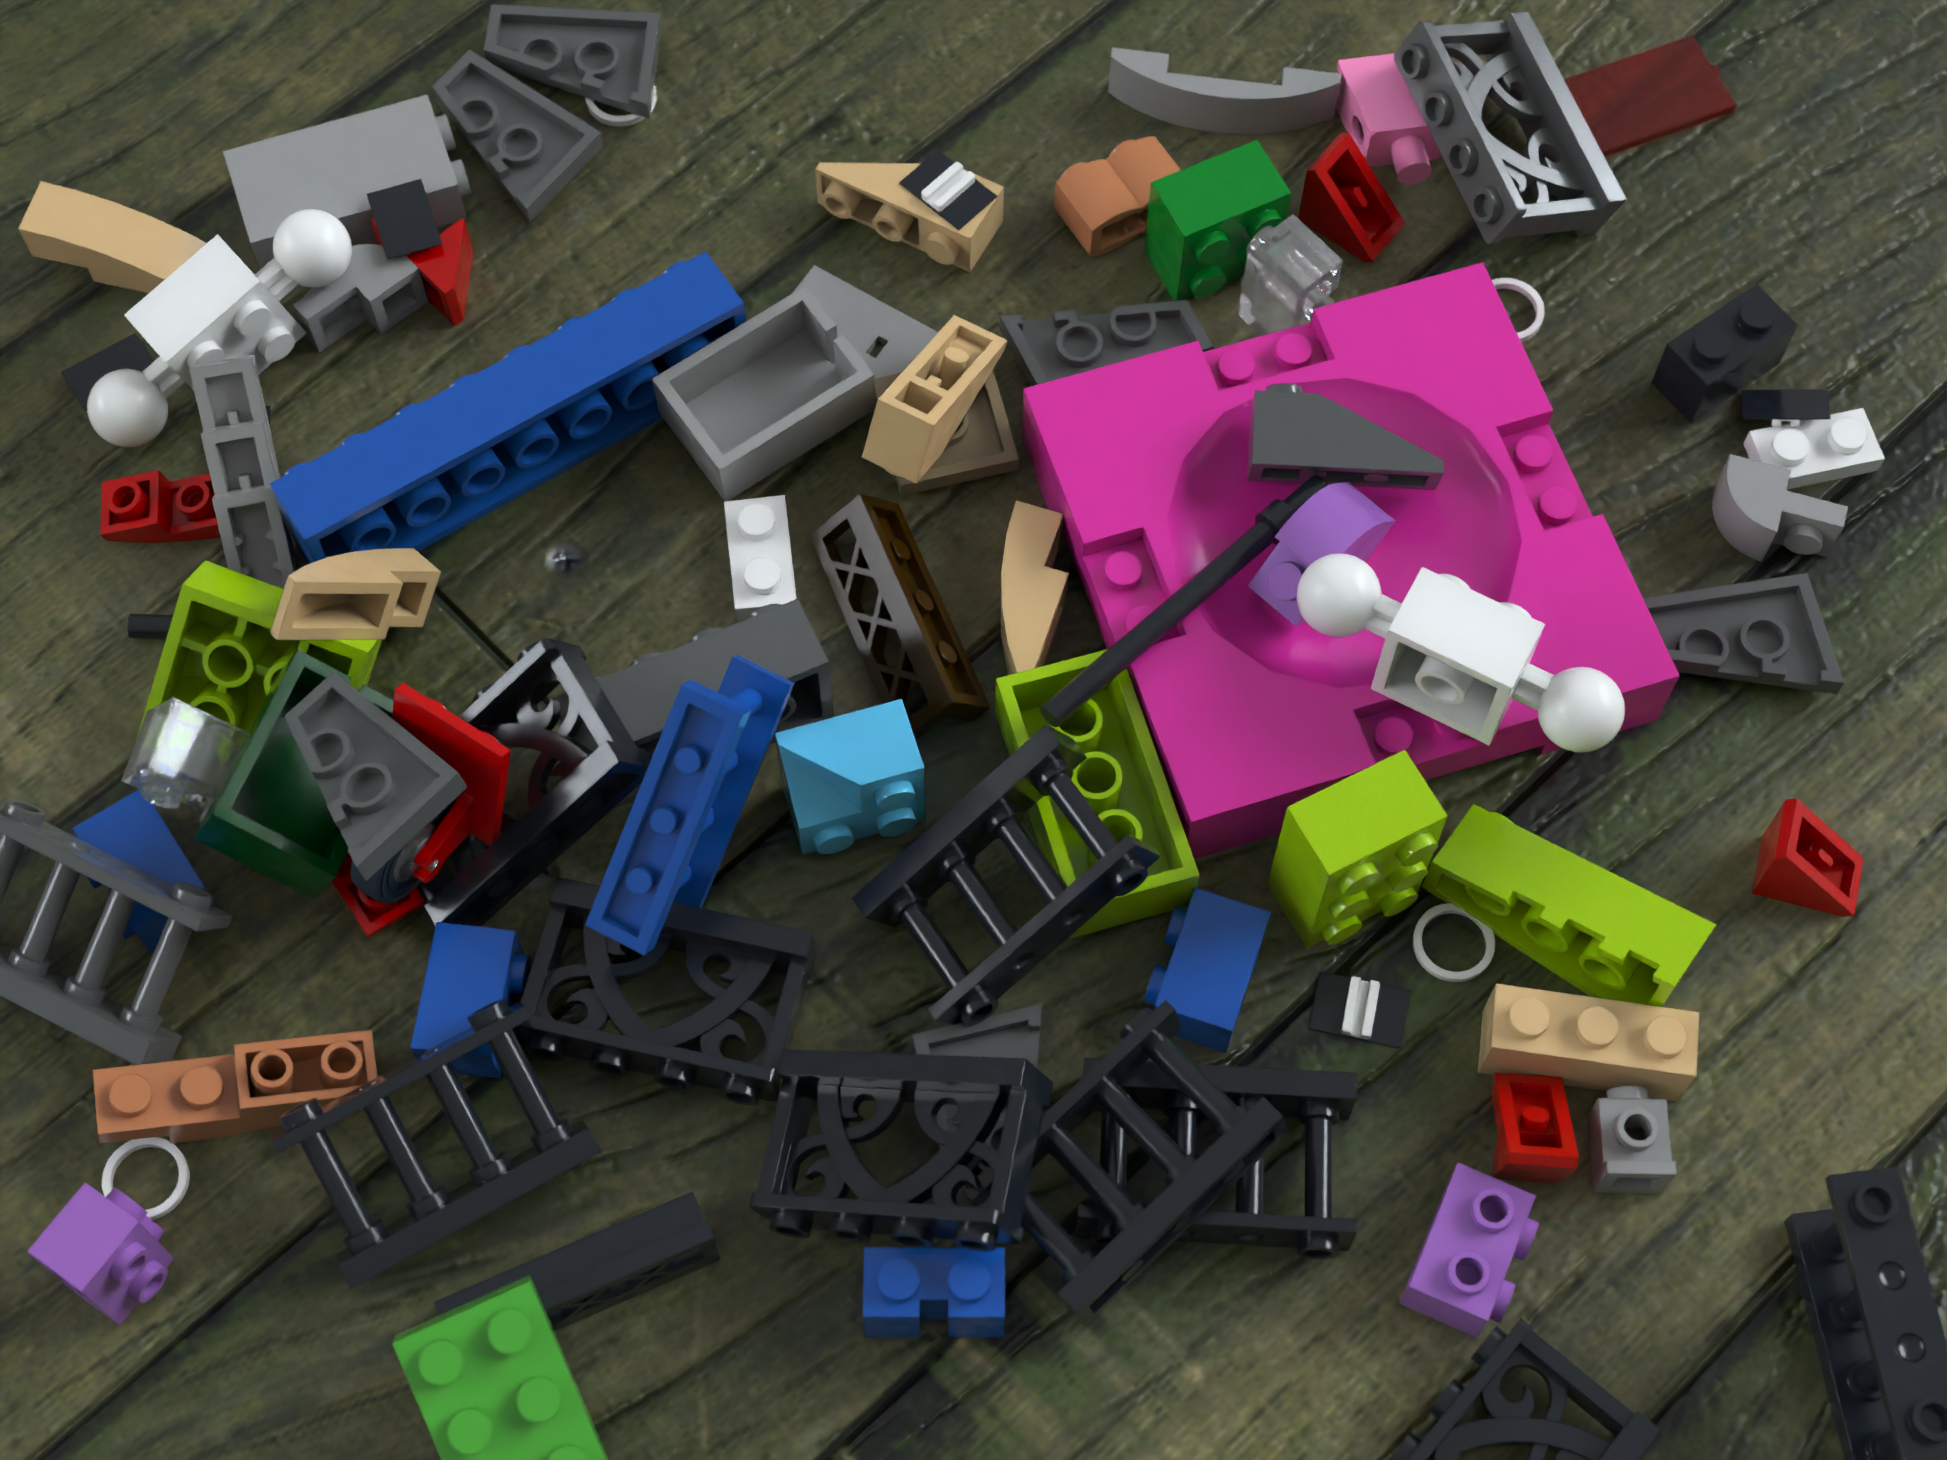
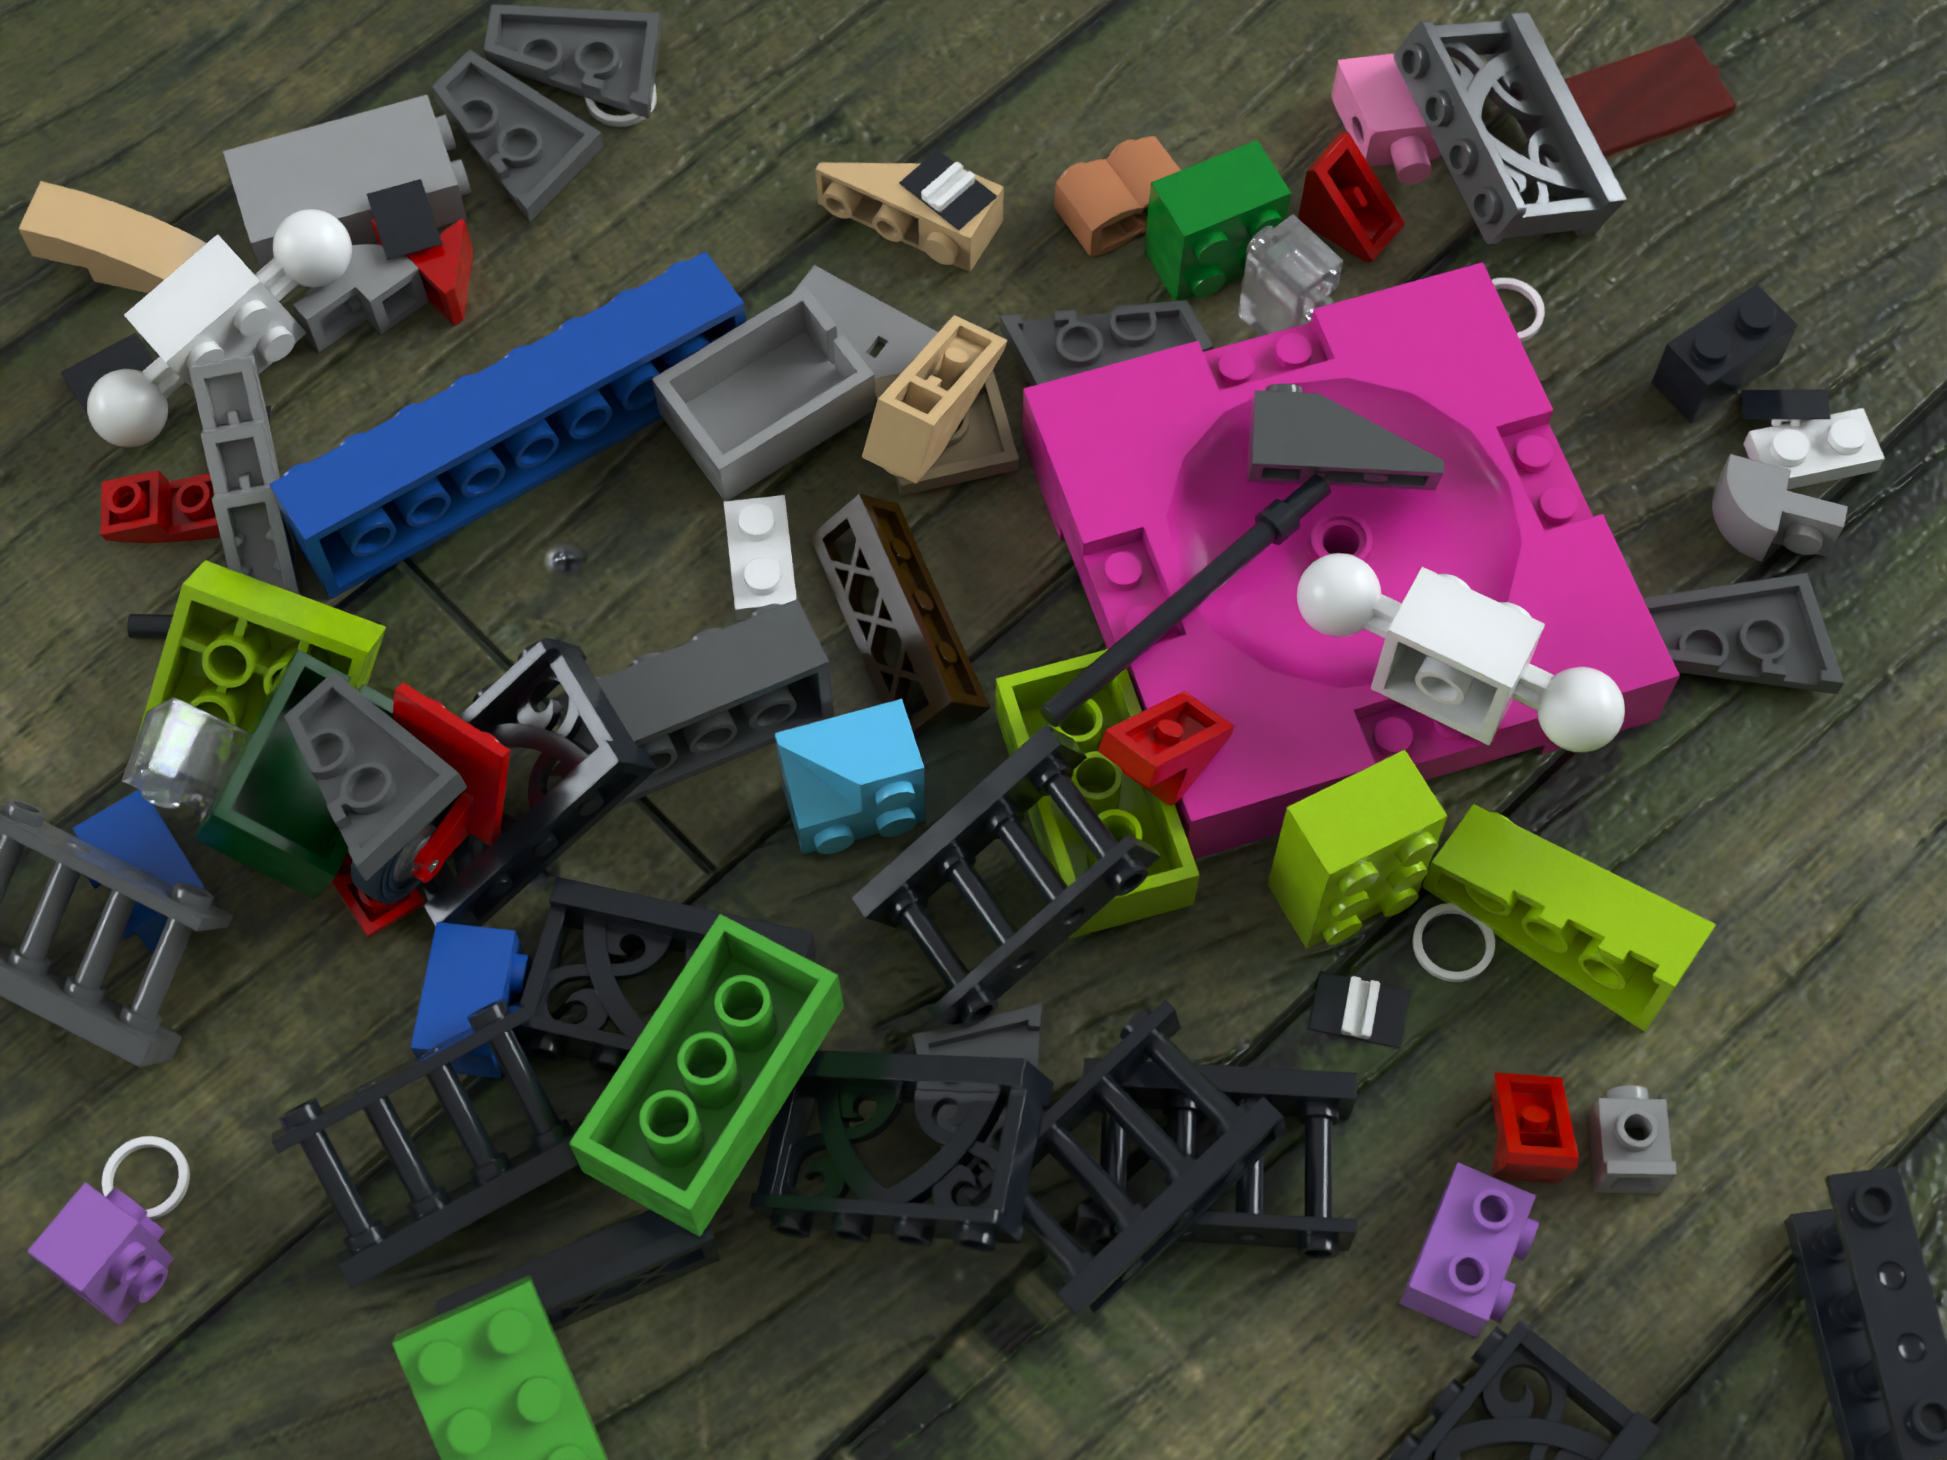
nougat slope [93,1030,377,1144] -> none
tan slope [270,548,441,640] -> none
blue fence [585,654,795,956] -> none
blue brick [863,1247,1005,1337] -> none
tan slope [1001,500,1069,675] -> none
light grey slope [1108,48,1341,135] -> none
blue brick [1144,888,1271,1053] -> none
medium lavender brick [1248,482,1396,626] -> none
tan brick [1478,984,1699,1102] -> none
red slope [1752,798,1864,917] -> none
none -> bright green brick [569,914,844,1237]
none -> red slope [1098,691,1235,806]

